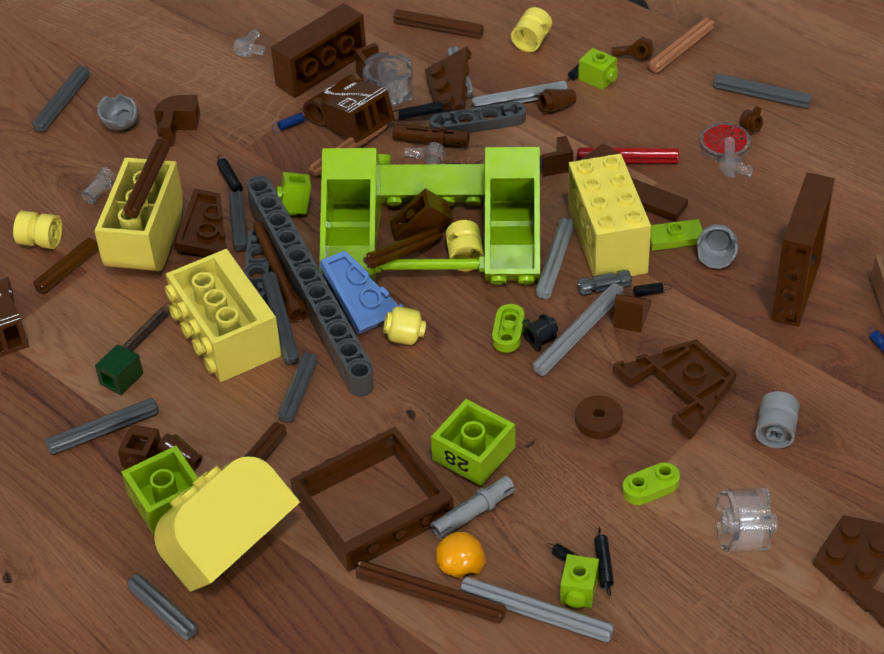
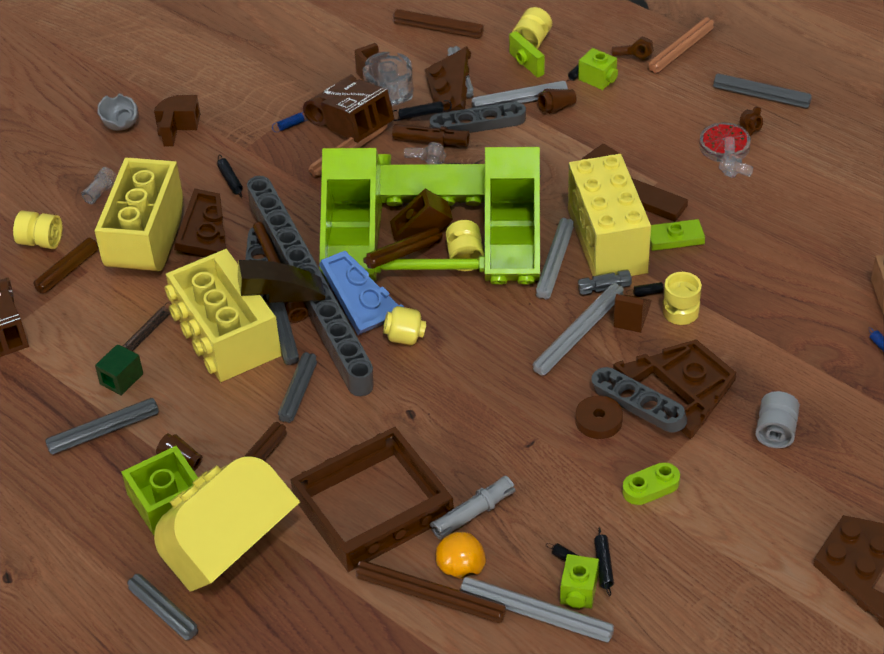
dark grey axle [32,65,90,133] -> none
reddish brown brick [118,424,161,469] -> none
reddish brown axle [123,138,170,219] -> none
dark grey axle [229,191,247,252] -> none
clear piece [234,30,265,57] -> none
reddish brown brick [271,3,366,98] -> none
lime brick [276,172,311,215] -> none
lime brick [431,399,516,486] -> none
lime plate [492,304,525,353] -> none
black brick [522,314,558,351] -> none
reddish brown panel [540,136,574,177] -> none
red axle [577,148,679,164] -> none
light grey hair [697,224,739,269] -> none
clear brick [716,488,778,553] -> none
reddish brown window [772,172,835,327] -> none
none -> dark brown slope [238,260,325,303]
none -> lime plate [509,31,545,78]
none -> dark grey beam [591,367,687,432]
none -> light yellow wheel [663,272,702,325]

